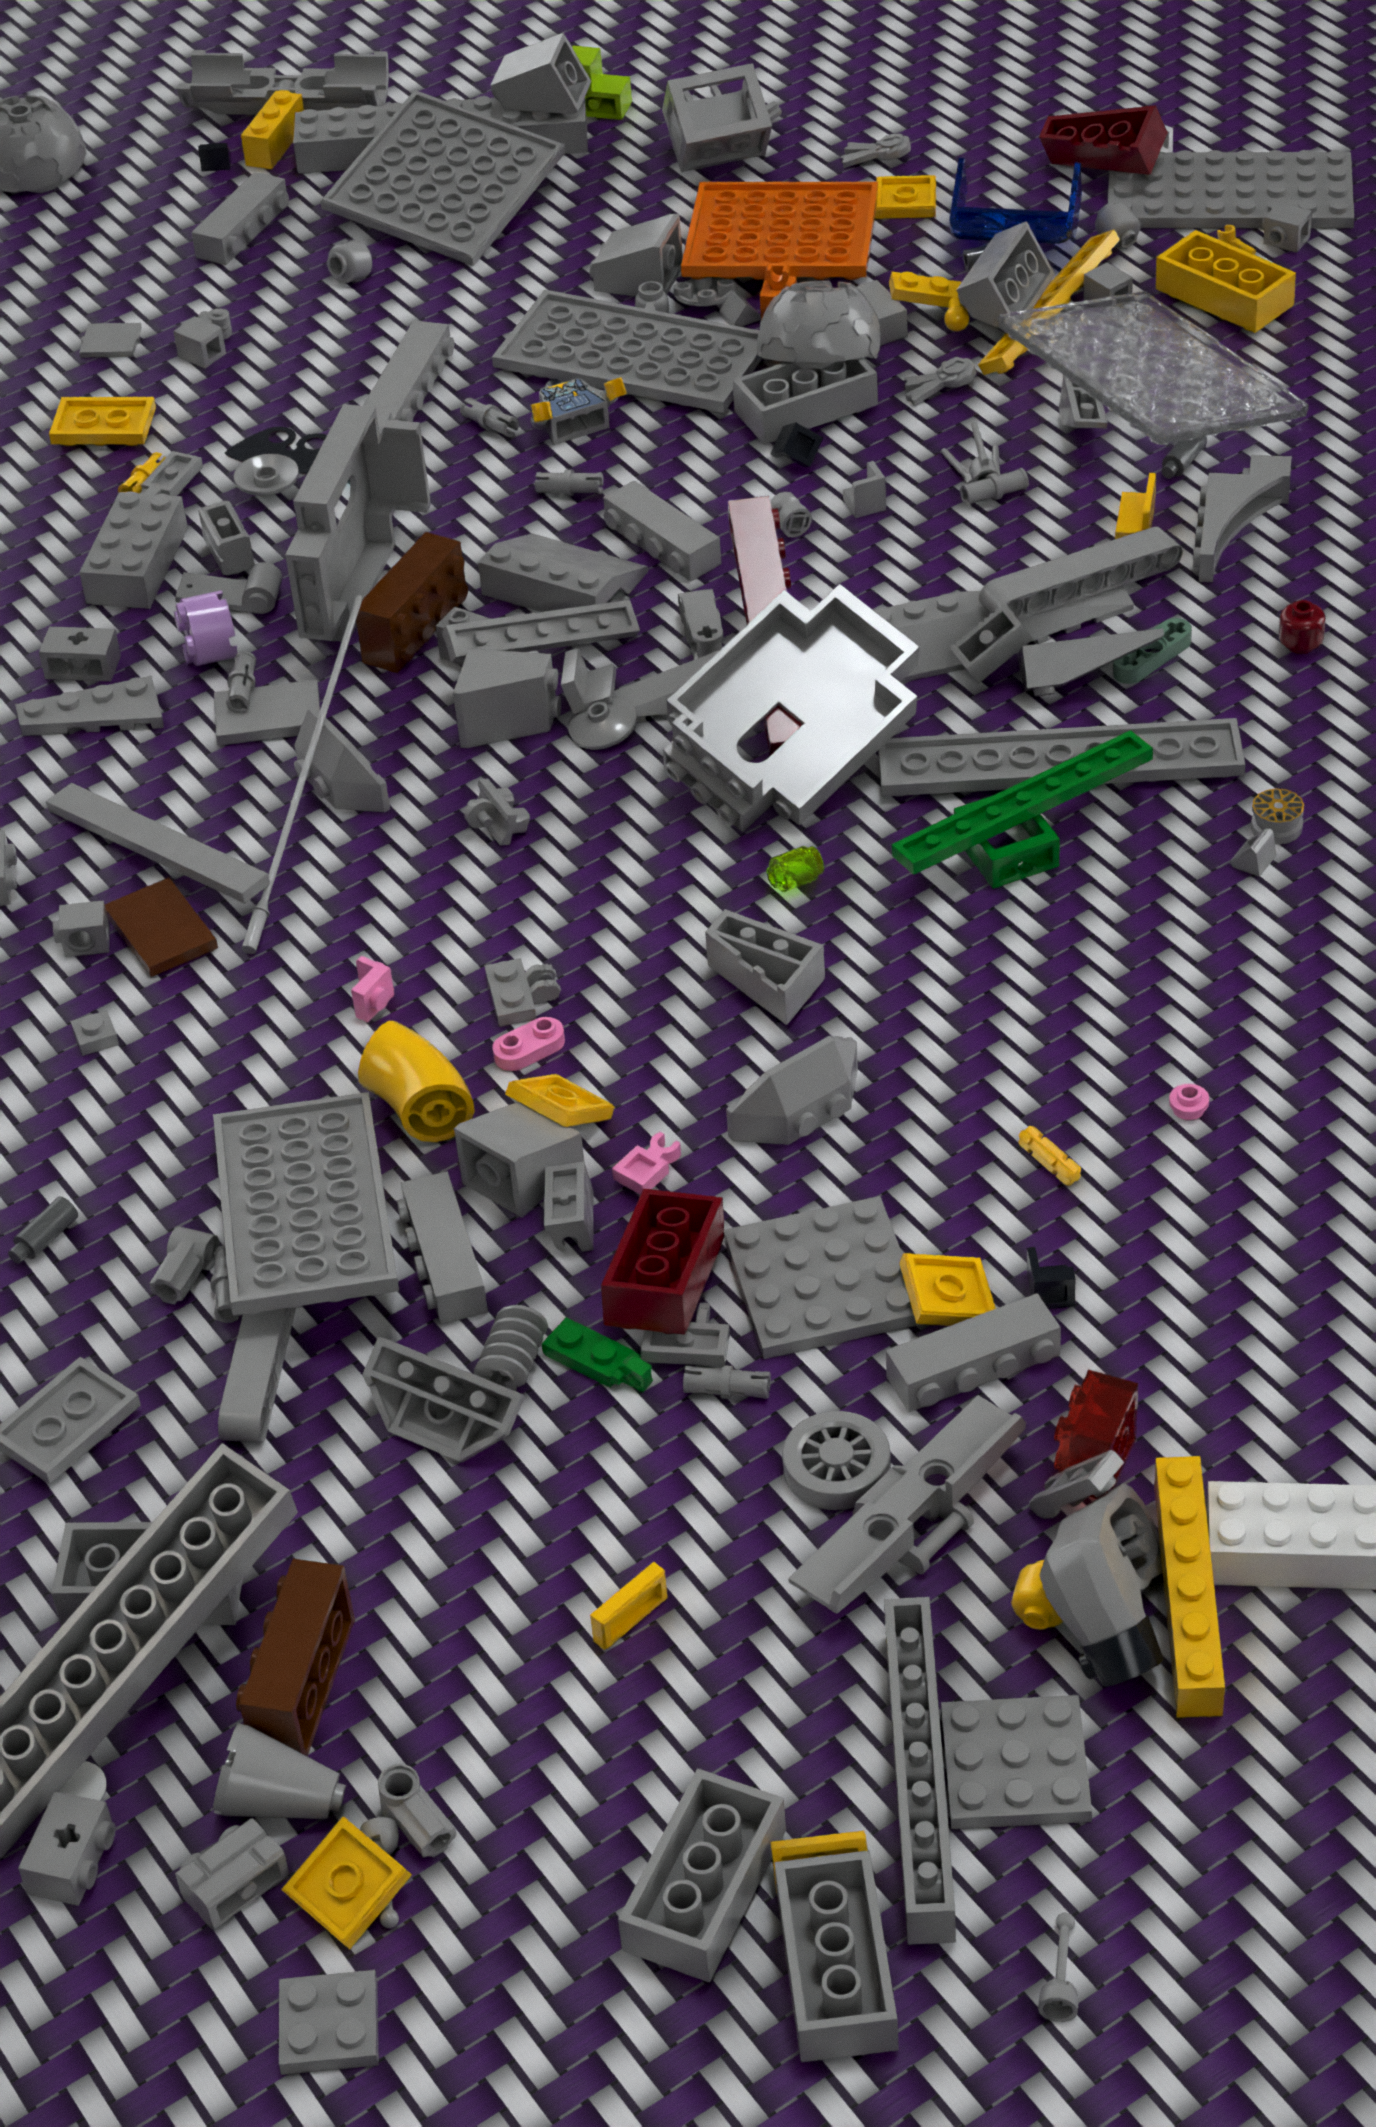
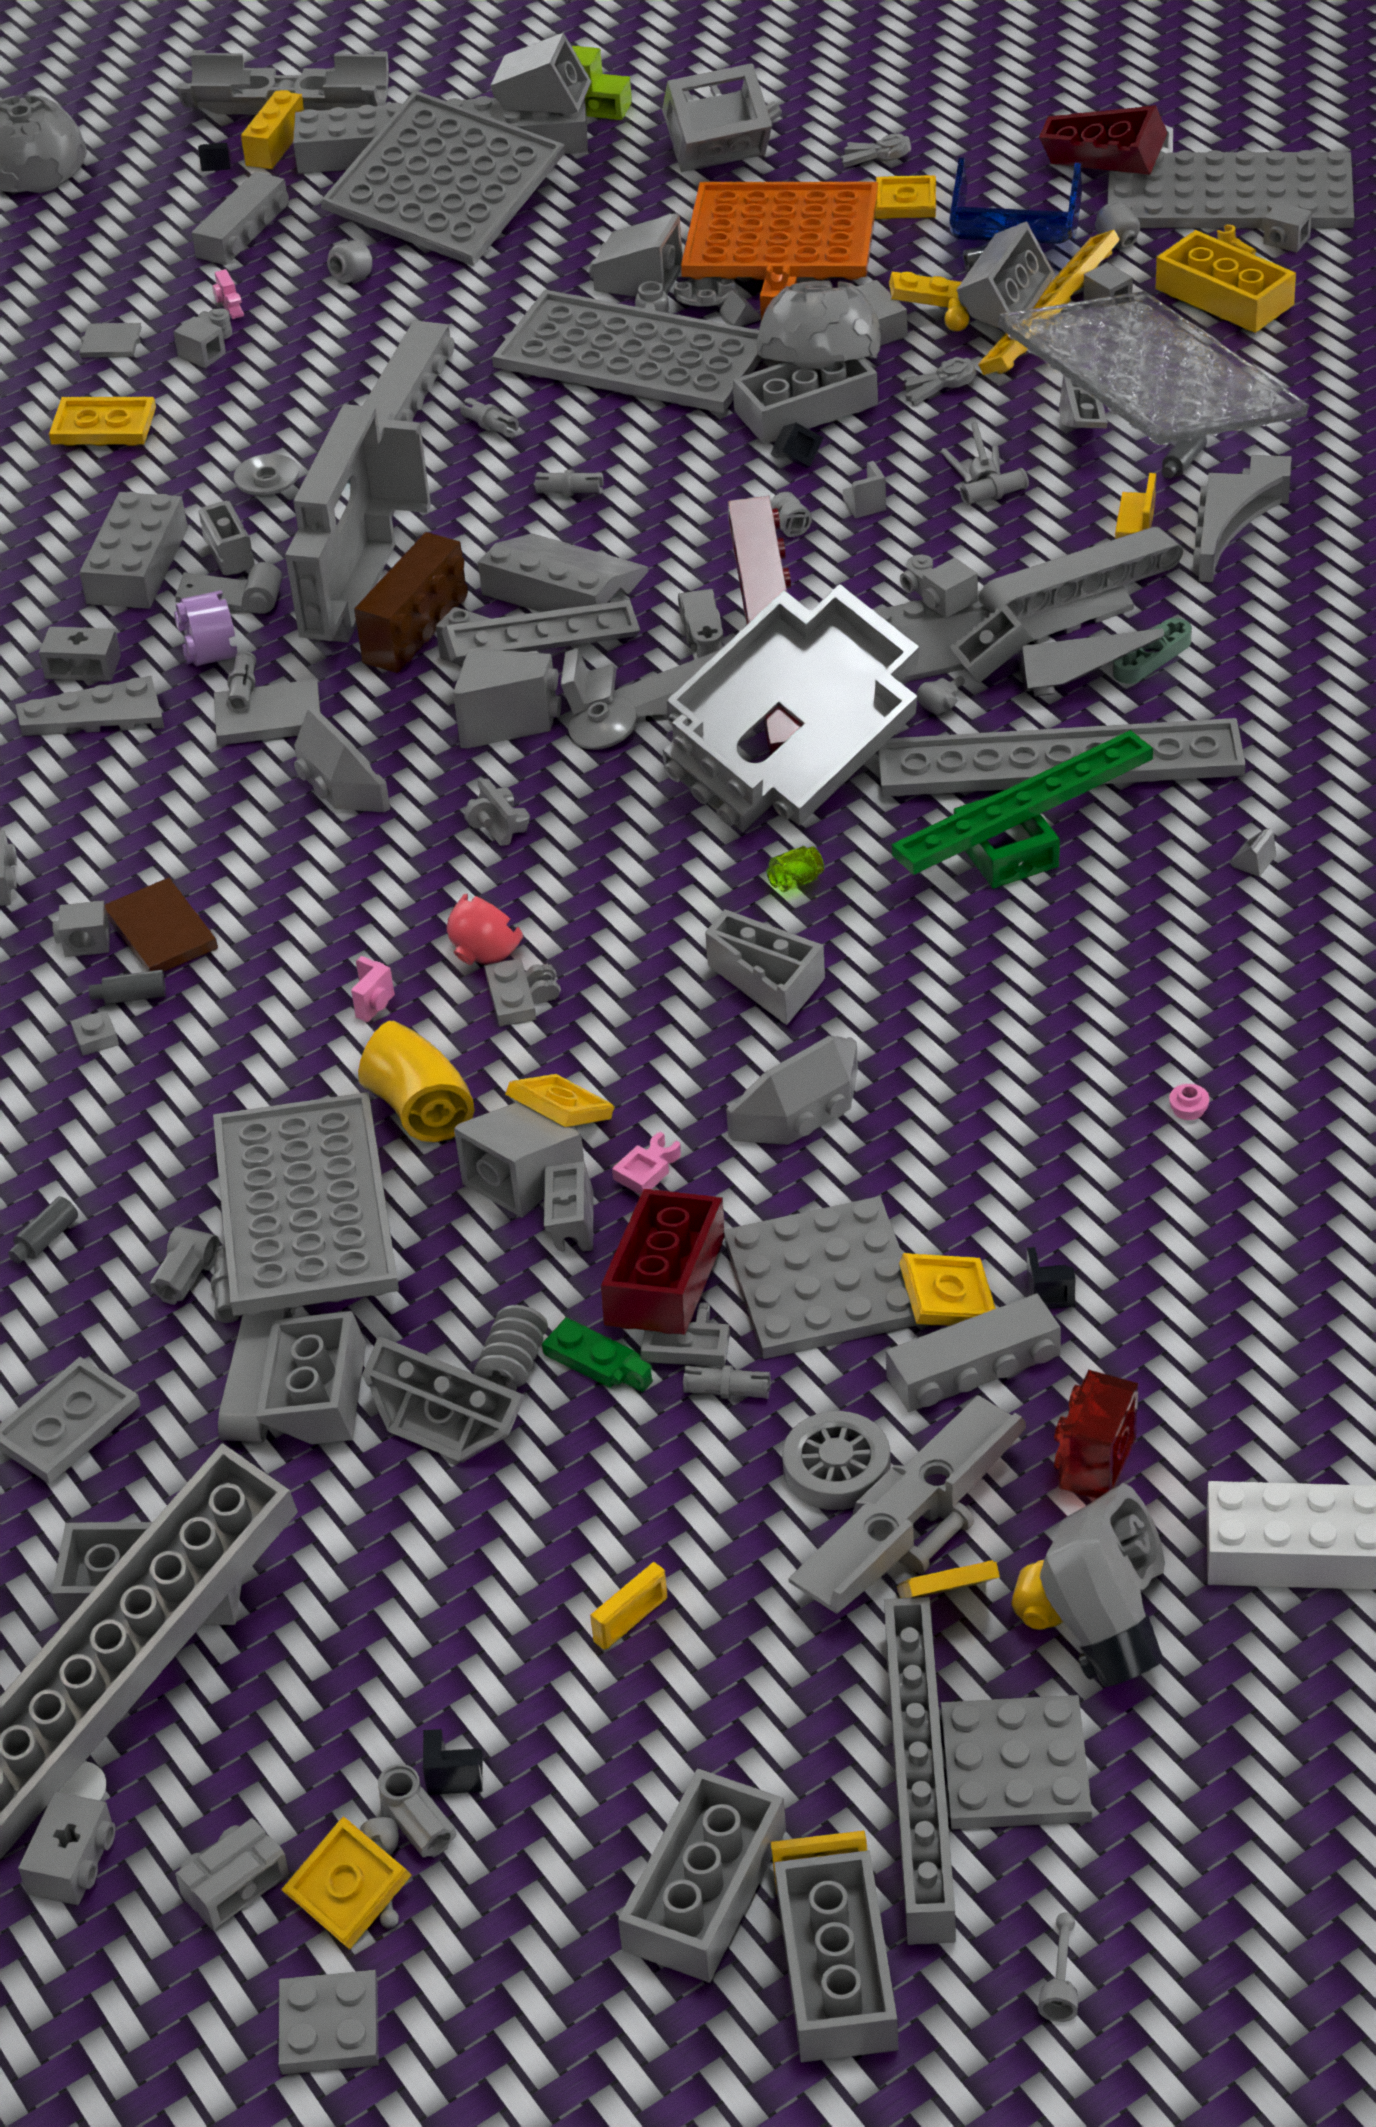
light grey tile [46,783,270,904] -> none
yellow pin [118,452,166,493] -> none
light grey hinge [141,451,203,496] -> none
light grey cone [213,1723,346,1819] -> none
black piece [225,426,327,474] -> none
reddish brown brick [236,1558,355,1757] -> none
light grey piece [241,595,363,954] -> none
light grey brick [396,1171,488,1324] -> none
bright pink plate [492,1017,565,1071] -> none
torso [530,377,627,445] -> none
light grey brick [603,481,721,582] -> none
yellow axle [1018,1126,1081,1186] -> none
light grey hinge [1029,1450,1124,1519] -> none
yellow brick [1154,1456,1225,1718] -> none
light grey wheel [1251,788,1304,845] -> none
dark red head [1279,600,1326,654] -> none
none -> dark grey cylinder [89,970,166,1004]
none -> bright pink plate [212,269,244,319]
none -> light grey slope [256,1311,366,1444]
none -> black panel [423,1729,483,1795]
none -> coral cylinder [447,894,523,965]
none -> yellow tile [897,1560,1000,1598]
none -> light grey brick [900,555,978,618]
none -> light grey piece [917,676,965,715]

